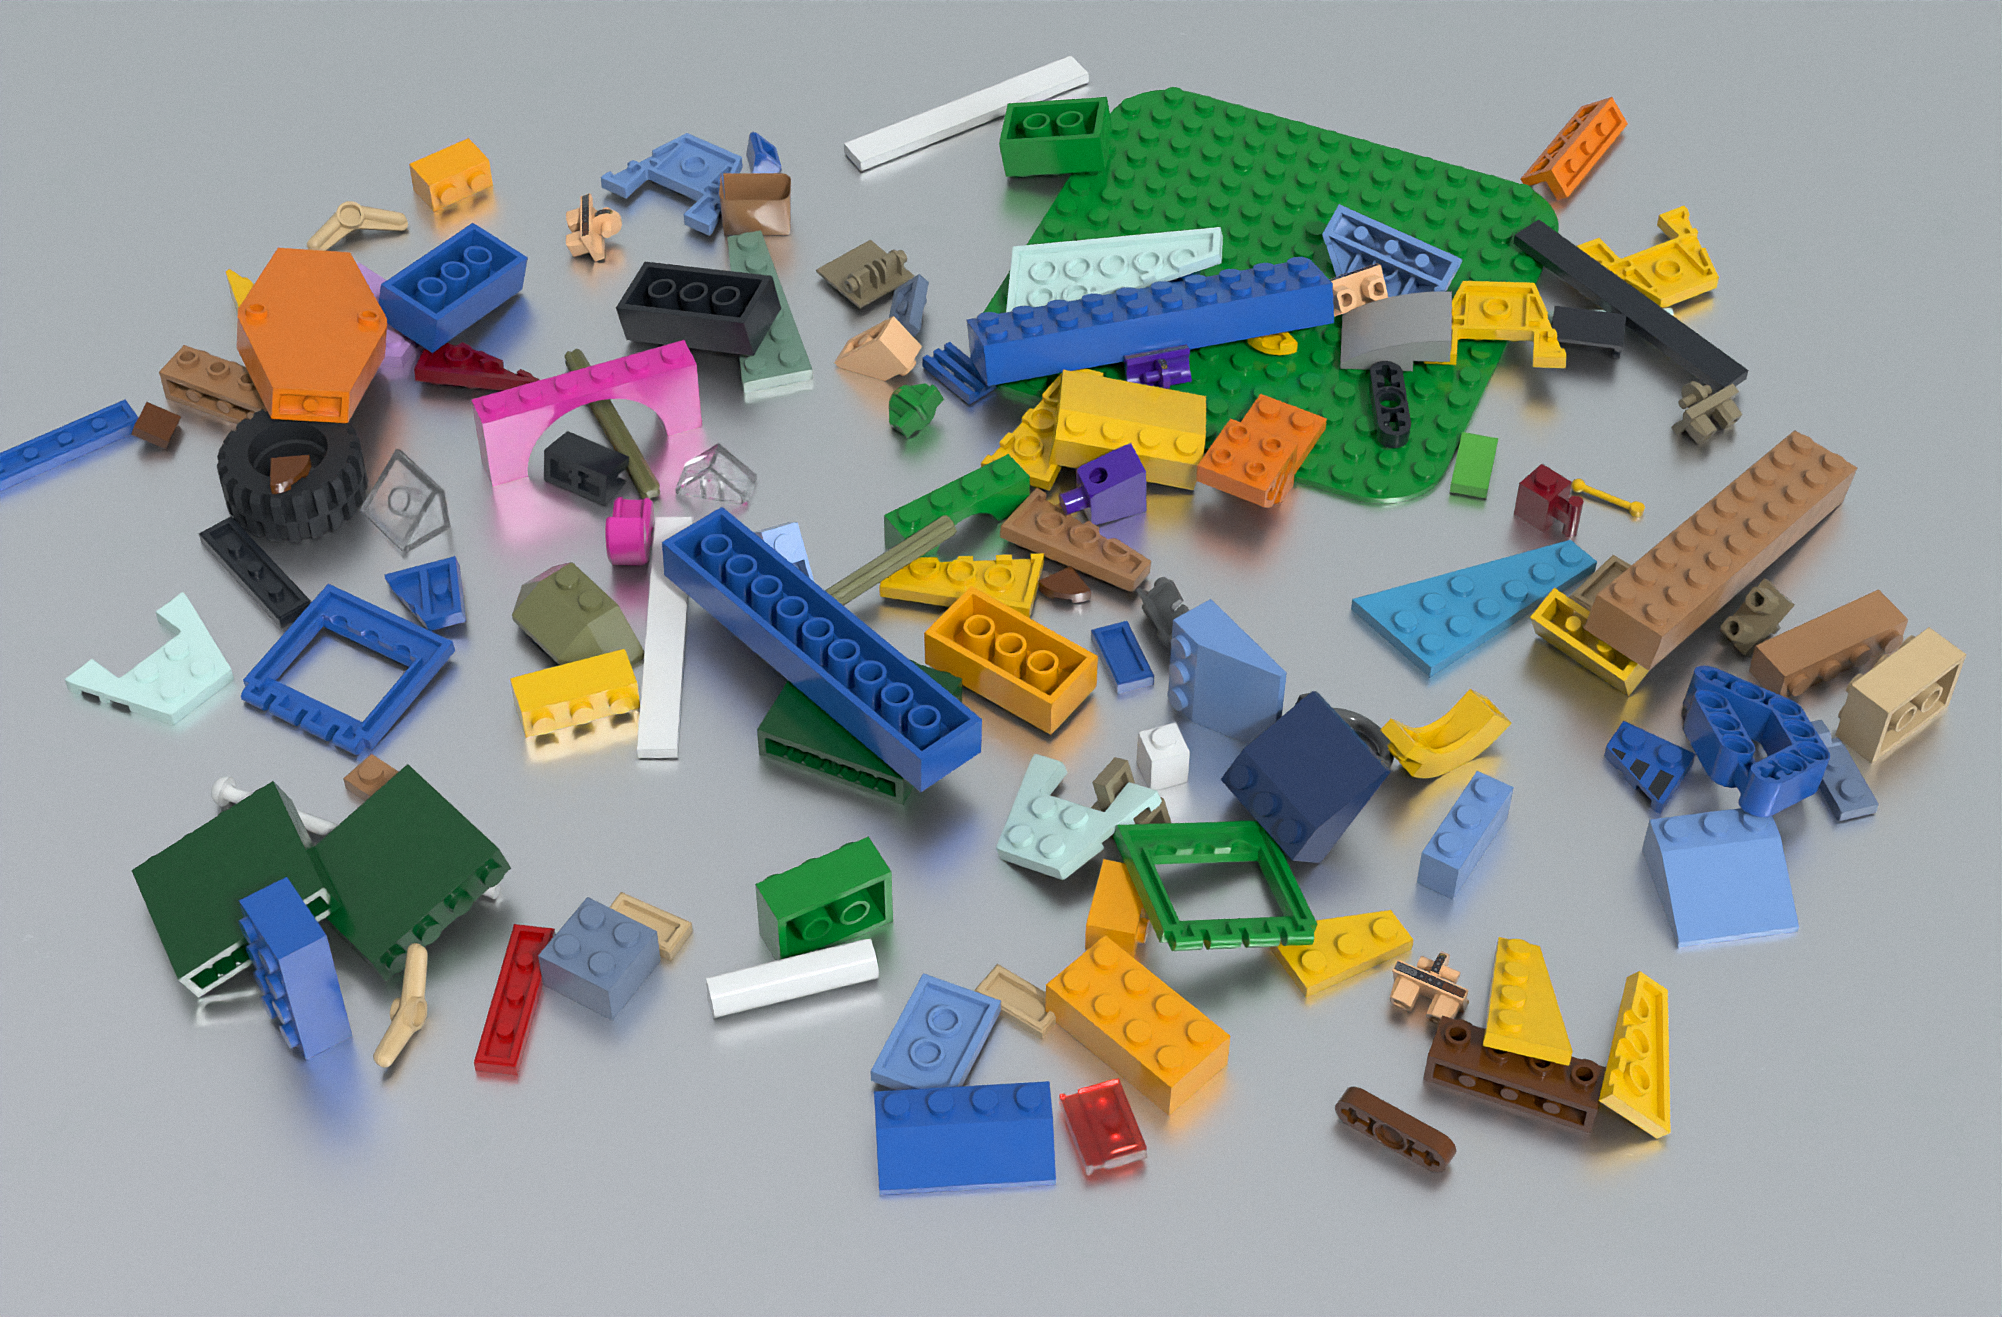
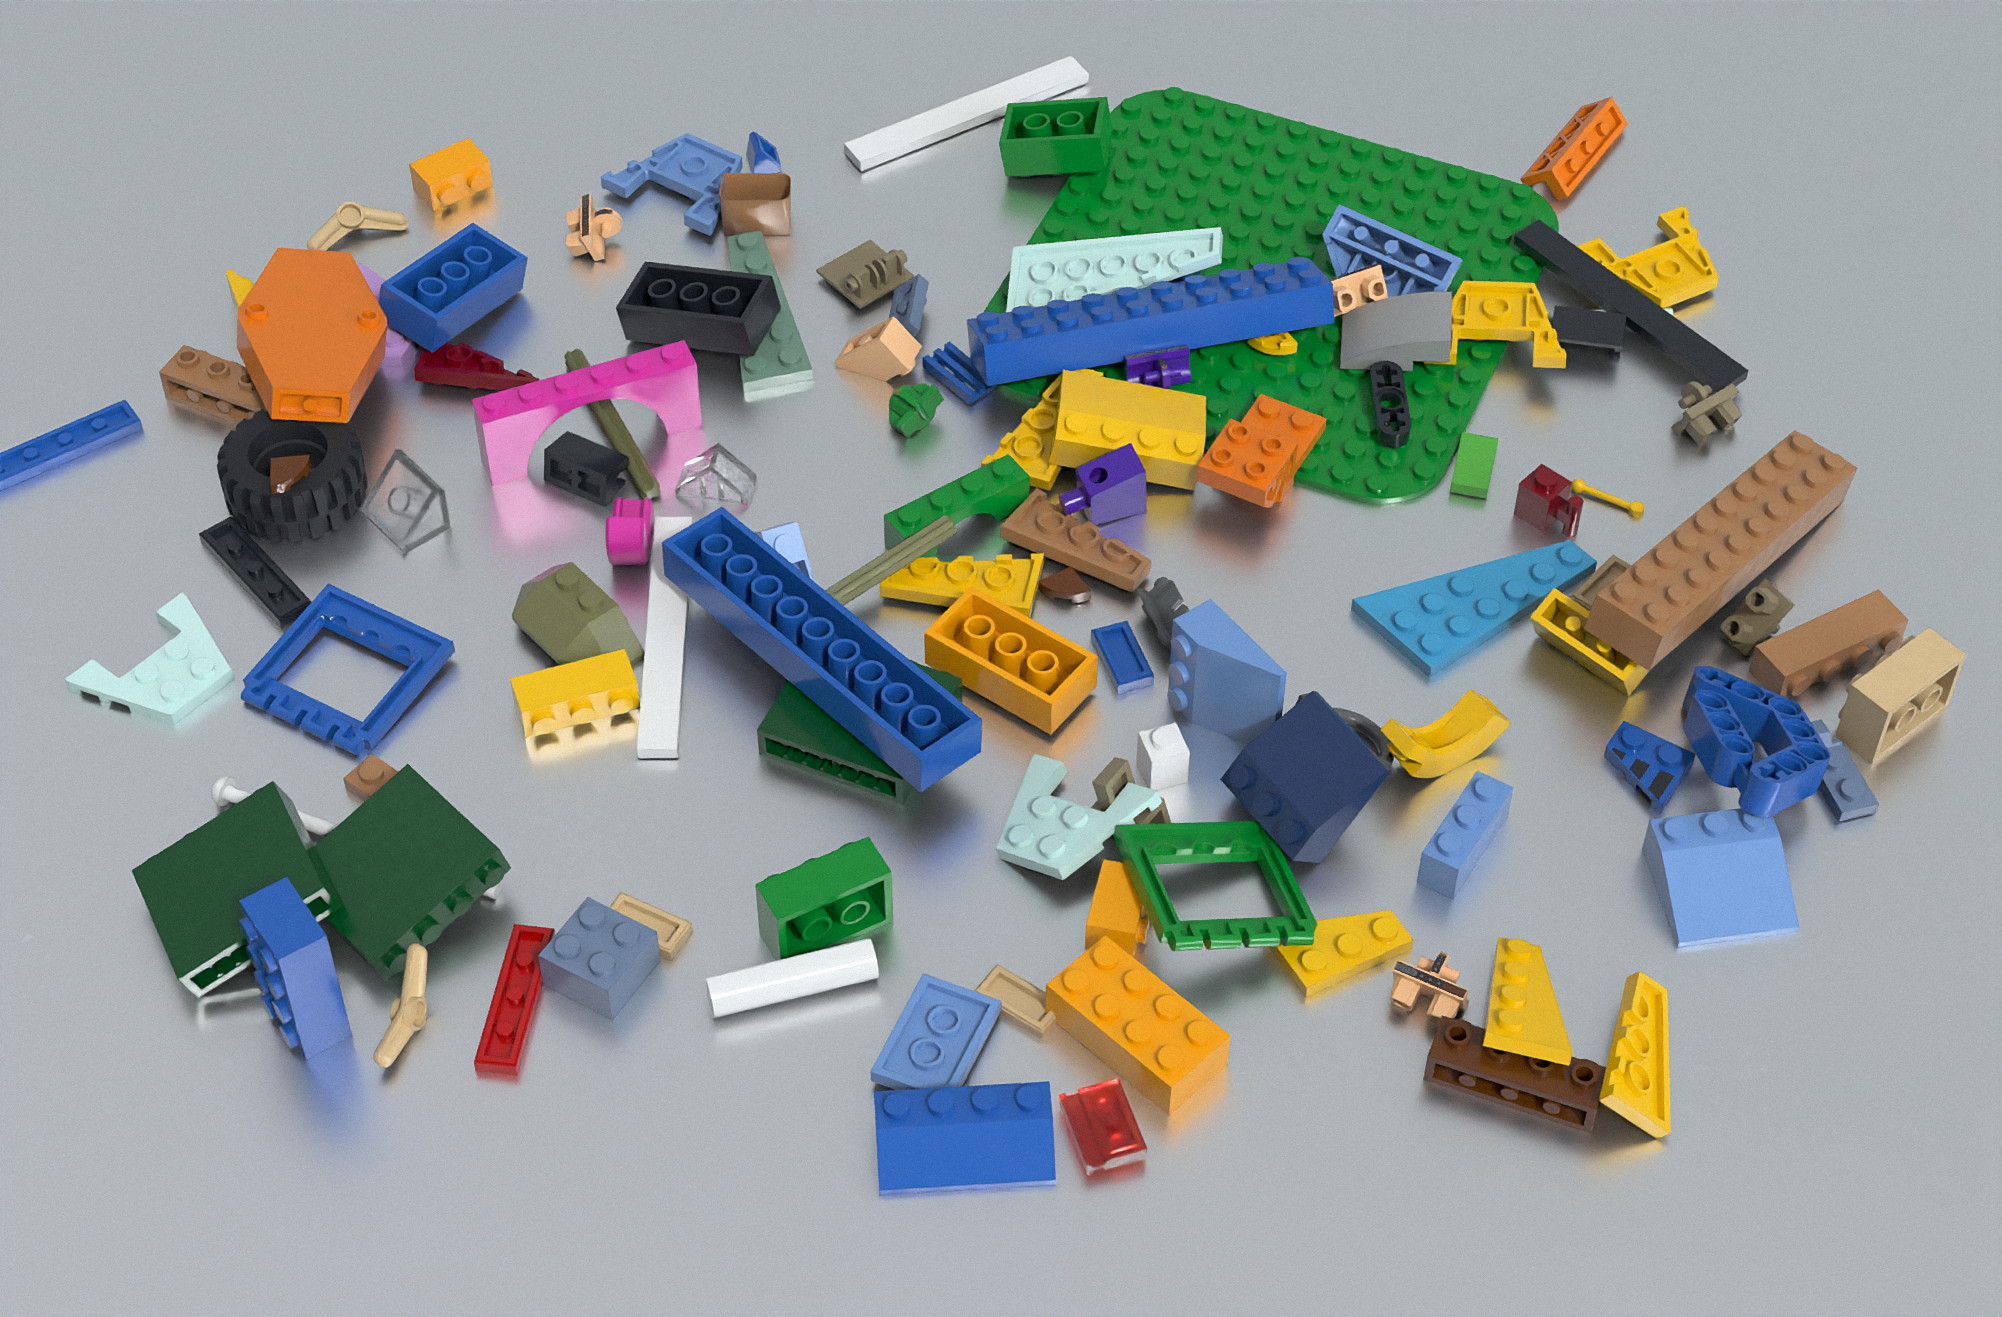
reddish brown tile [131,402,181,449] -> none
blue wing [384,556,466,631] -> none
reddish brown beam [1335,1086,1457,1173] -> none

